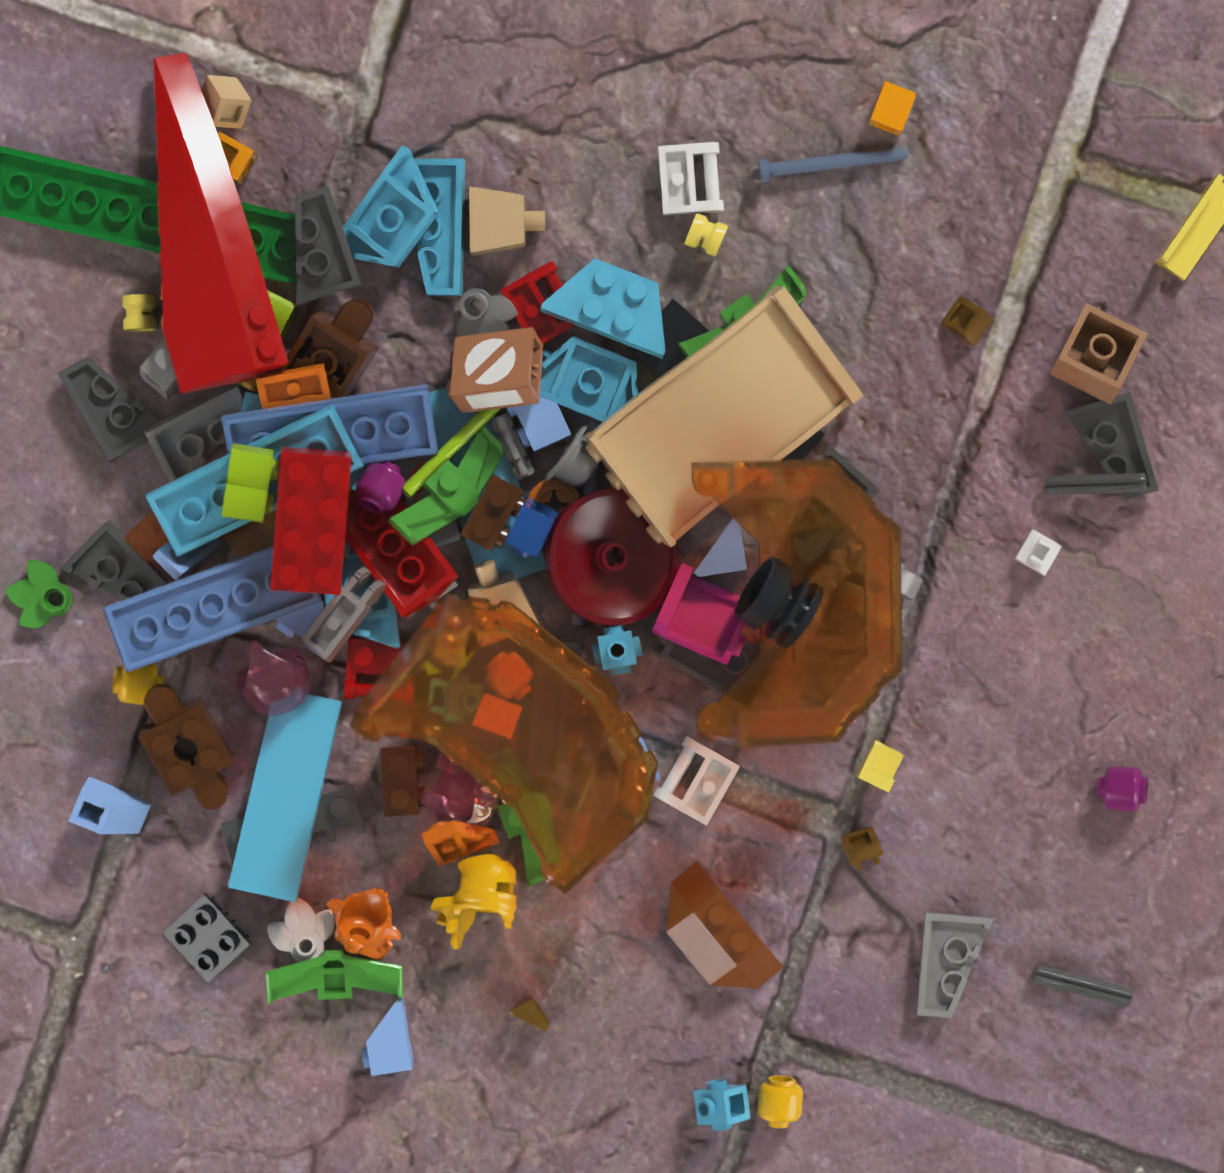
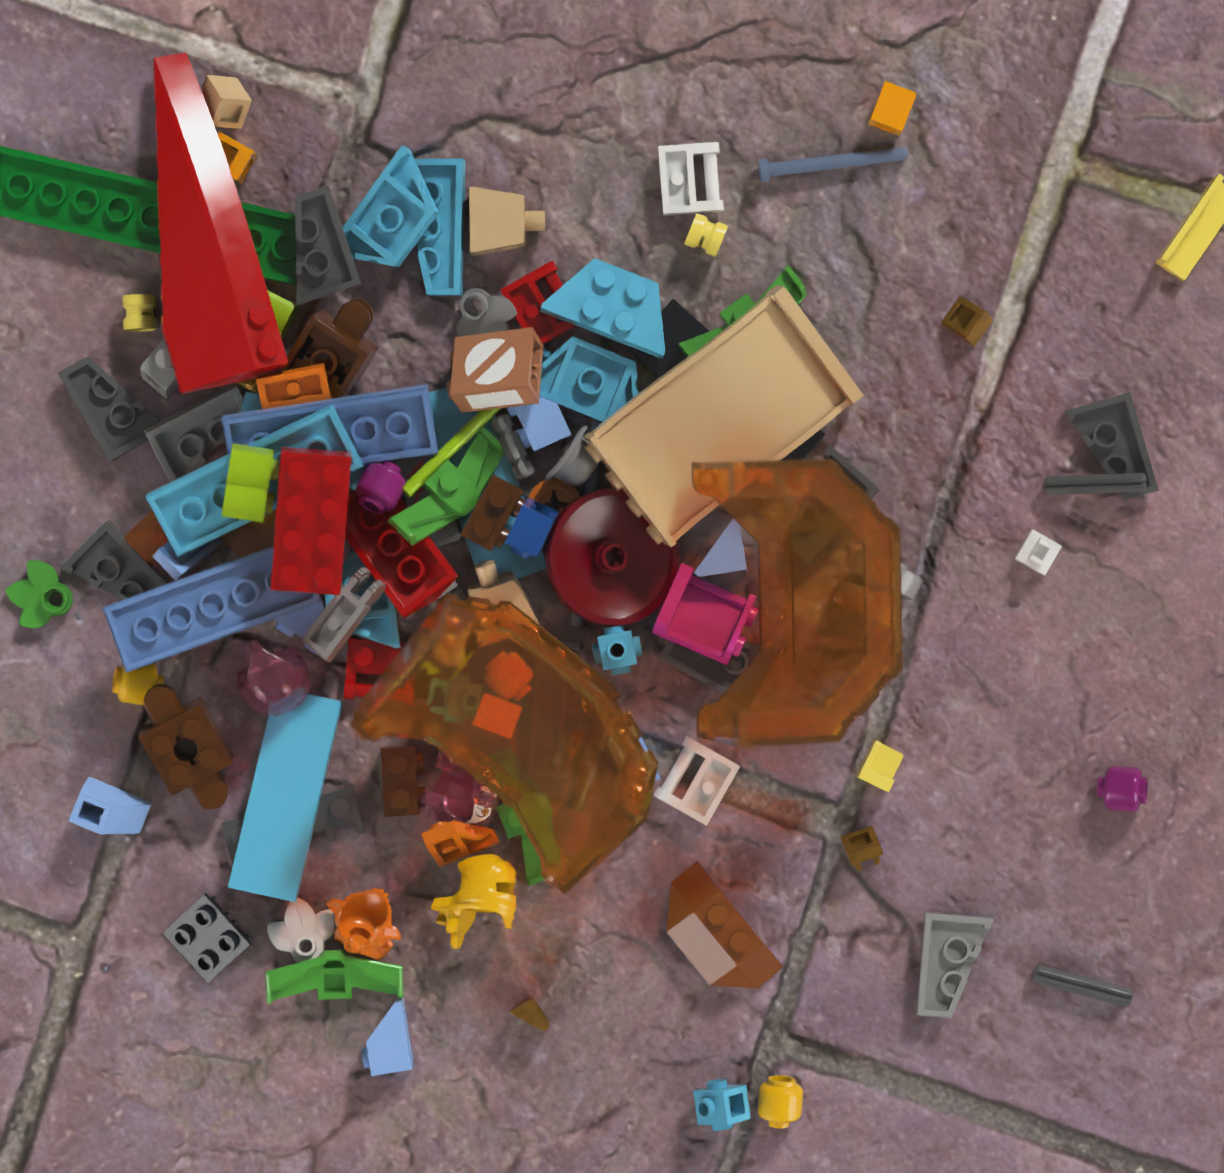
black wheel [734,556,824,648] -> none
medium nougat brick [1050,303,1148,405] -> none

